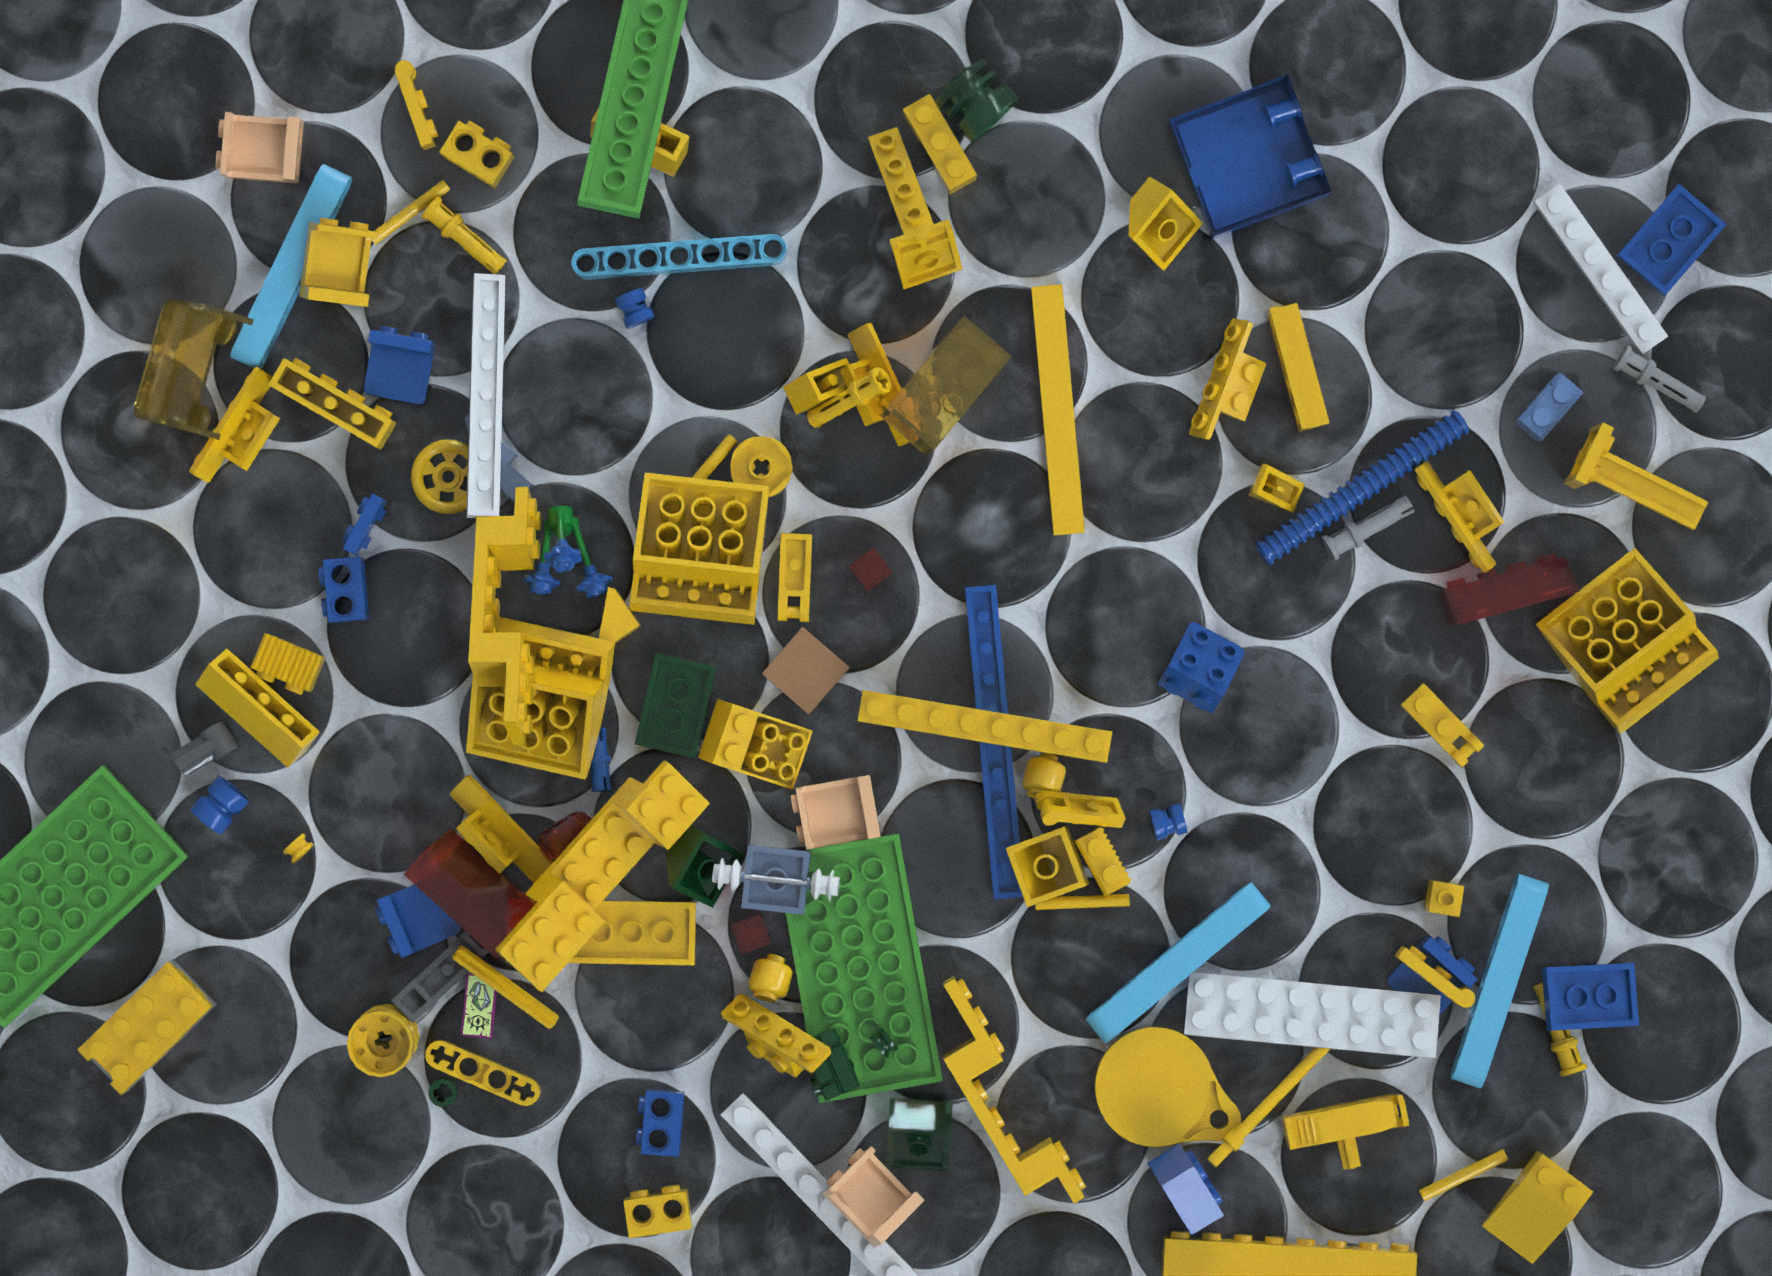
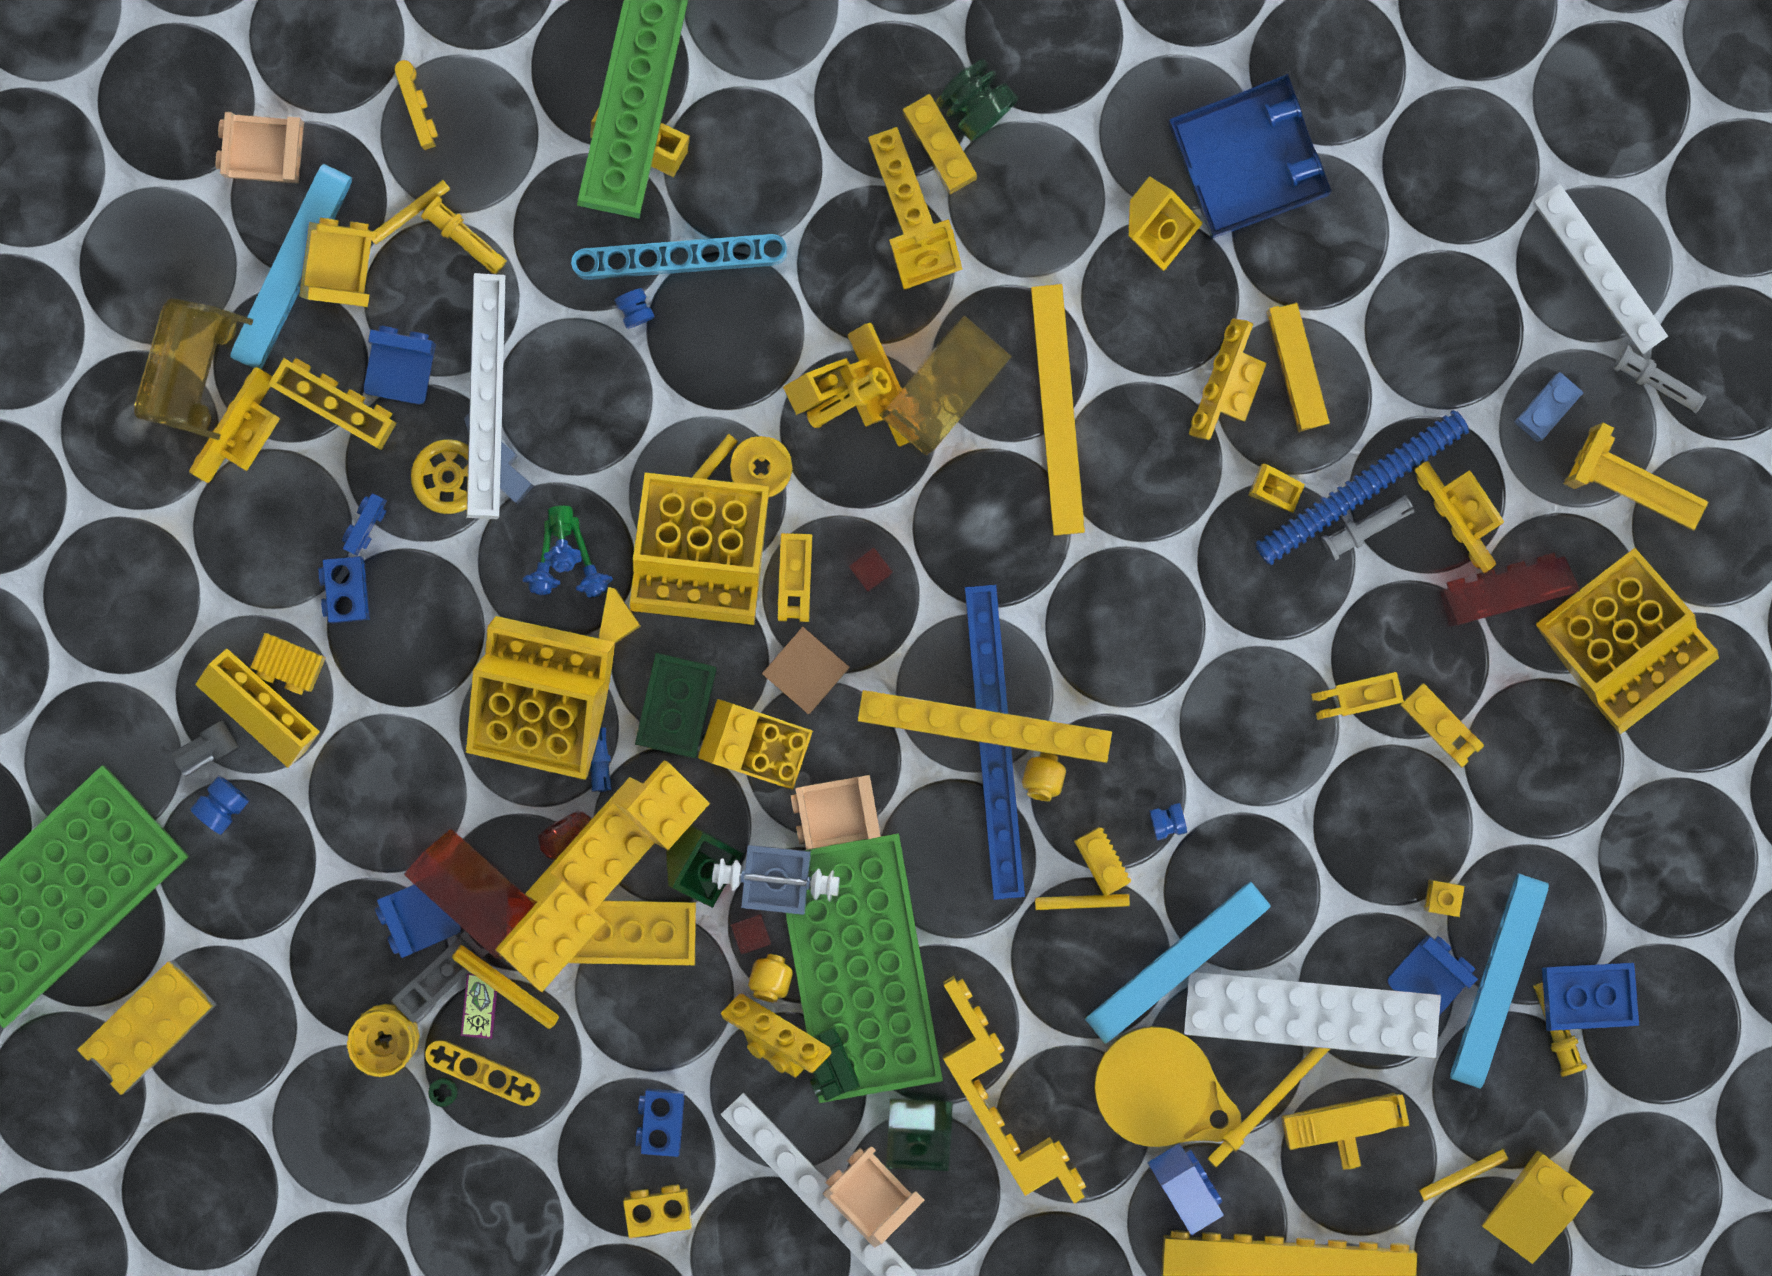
yellow bush [283,833,314,864] -> none
yellow brick [439,121,515,189] -> none
yellow bracket [450,775,553,883] -> none
yellow bracket [468,487,542,745] -> none
dark green bush [869,1027,899,1059] -> none
yellow slope [1006,825,1090,907] -> none
yellow plate [1034,791,1126,828] -> none
blue bracket [1157,622,1245,714] -> none
yellow plate [1394,946,1475,1008] -> none
blue plate [1616,184,1727,296] -> none
none -> yellow hinge [1311,672,1404,720]

